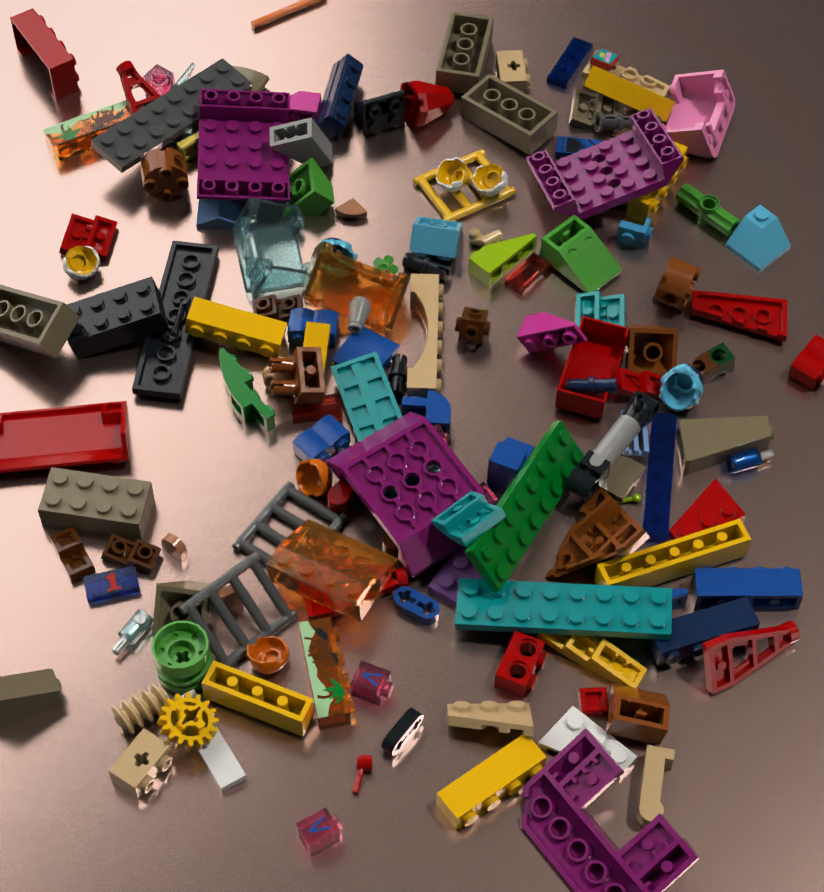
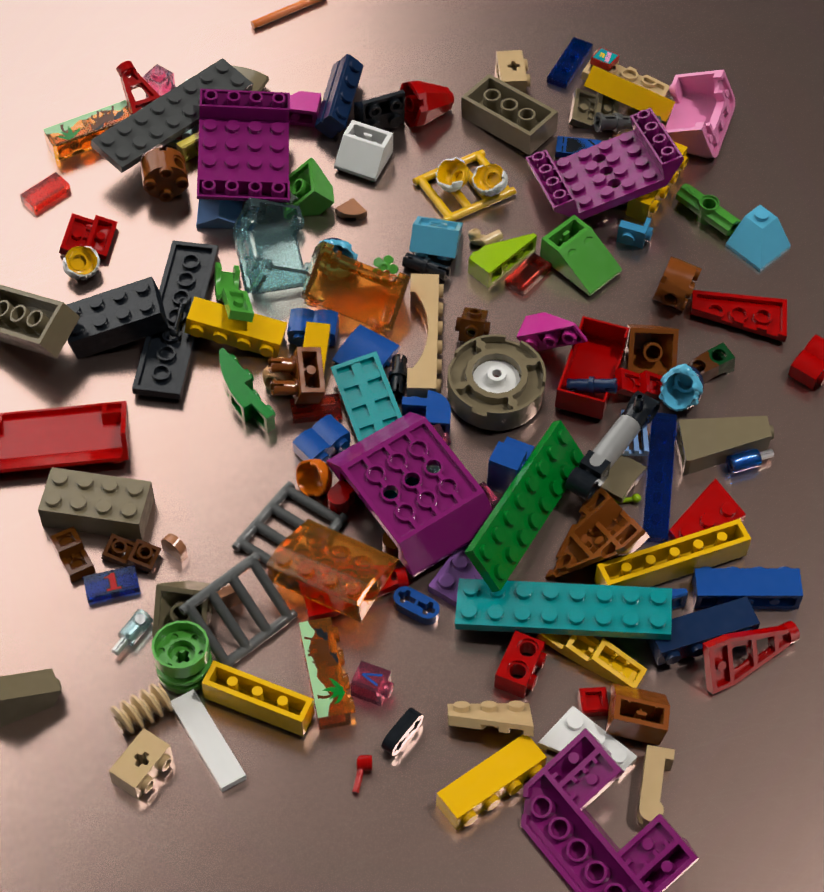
red piece [10,8,80,101] -> none
yellow gear [157,692,219,752] -> none
clear light blue piece [169,62,196,91] -> none
orange hair [246,636,290,674] -> none
reddish brown slope [252,294,303,321] -> none
light grey slope [270,118,333,167] -> none
clear pink brick [296,807,342,858] -> none
light grey cone [347,296,372,333] -> none
teal slope [431,491,506,547] -> none
dark tan brick [435,11,494,94] -> none
teal slope [576,291,626,328] -> none
none -> clear red tile [20,172,71,213]
none -> bright green piece [215,262,254,322]
none -> white slope [334,120,393,182]
none -> dark tan piece [447,334,546,431]

